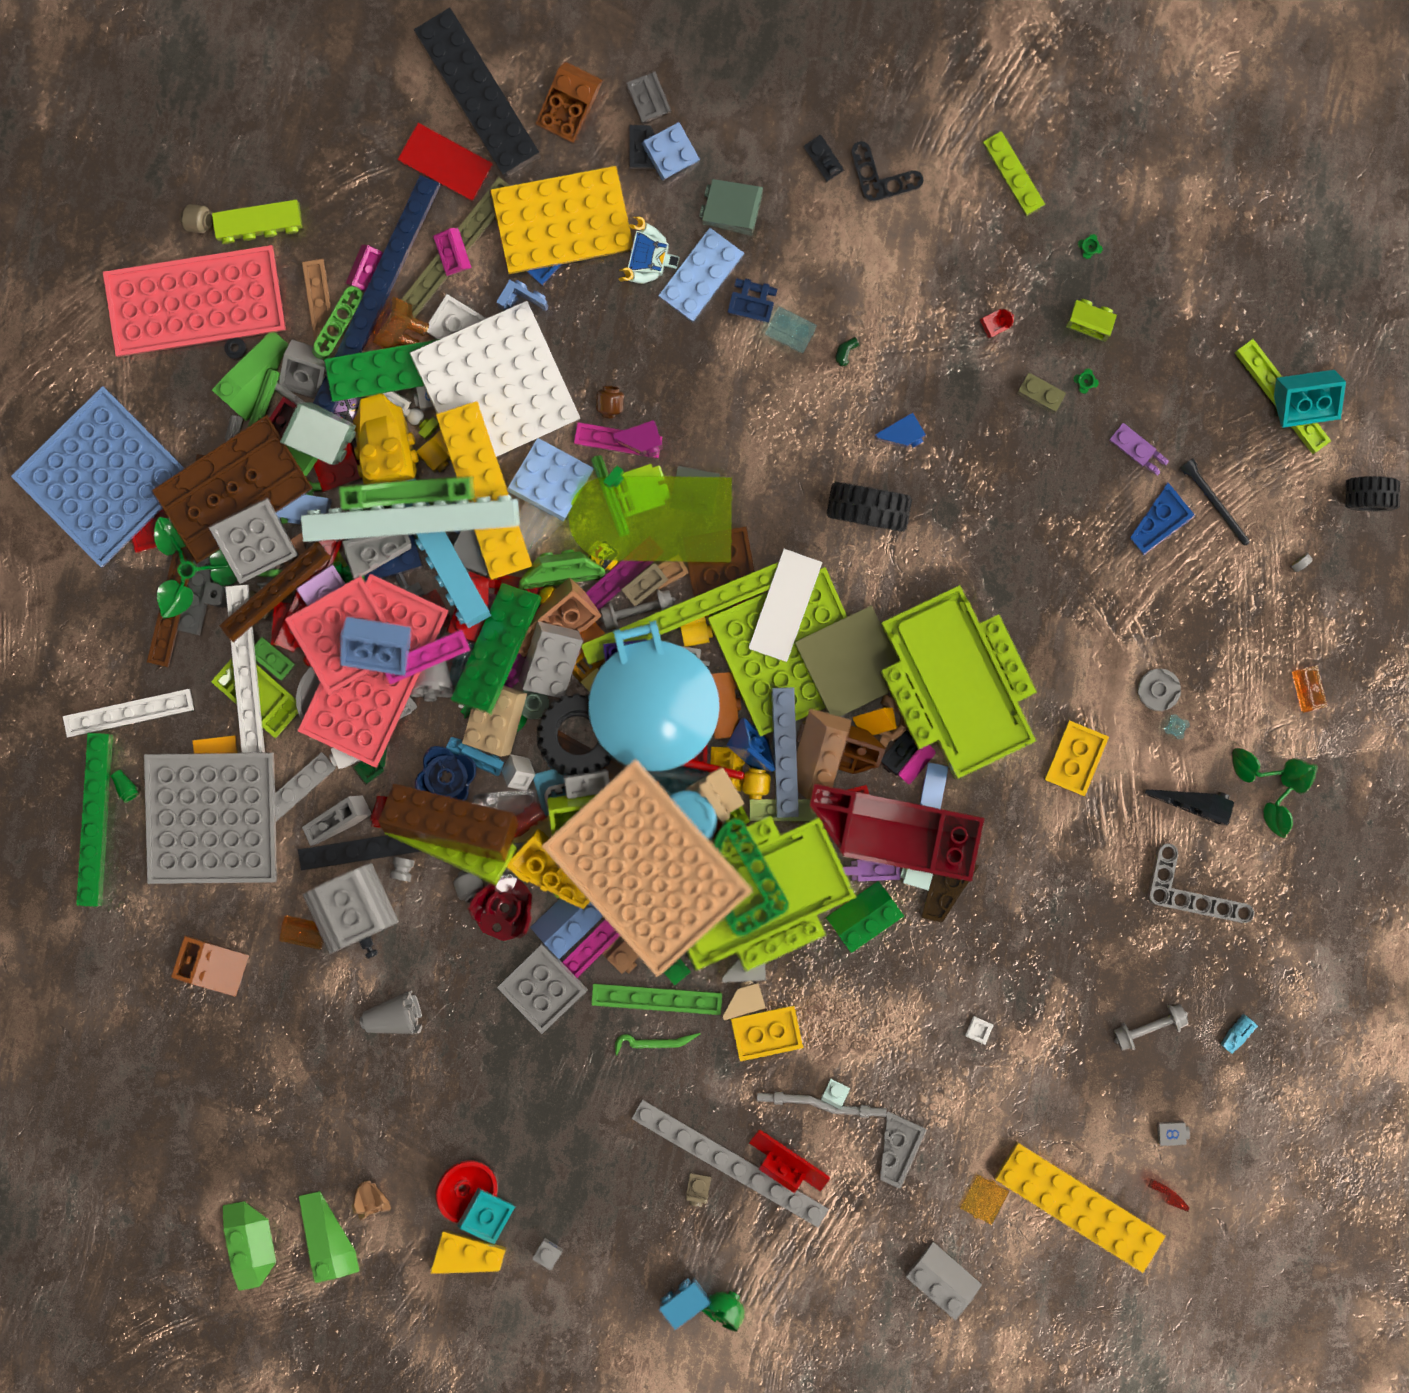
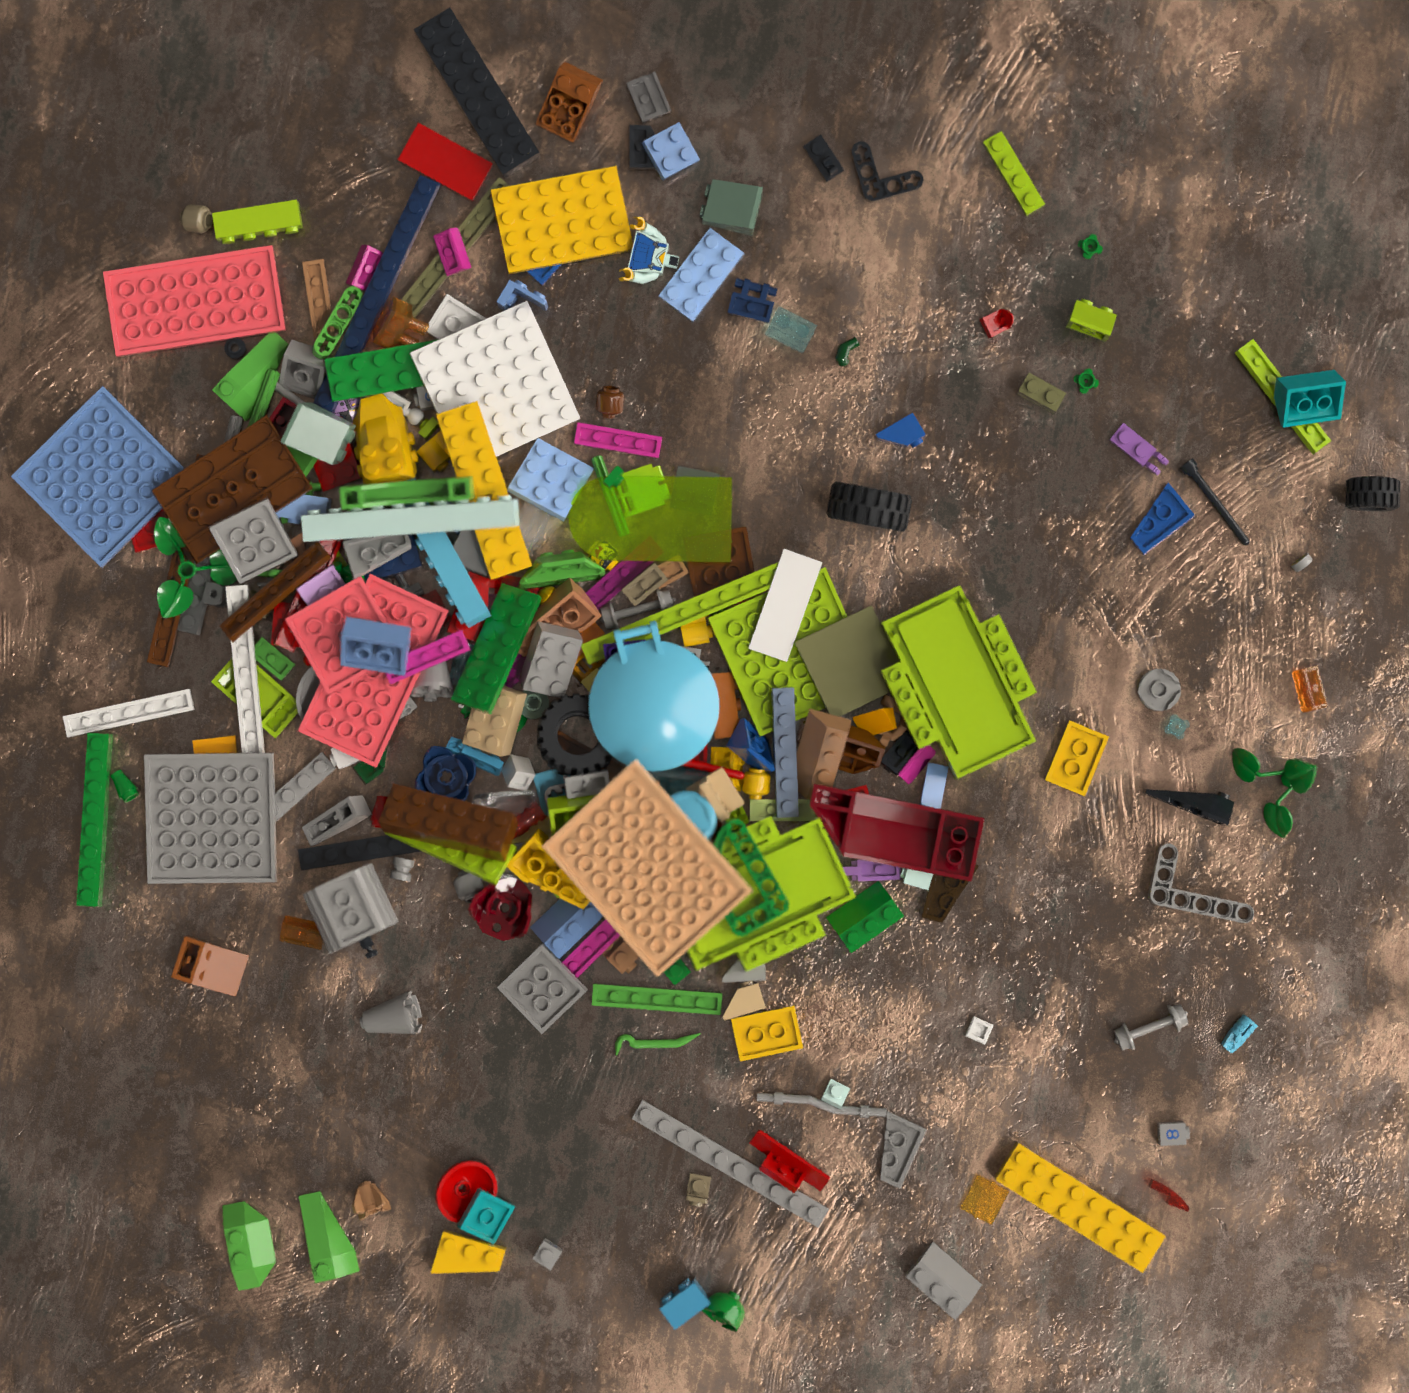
magenta slope [613,420,663,458] -> none

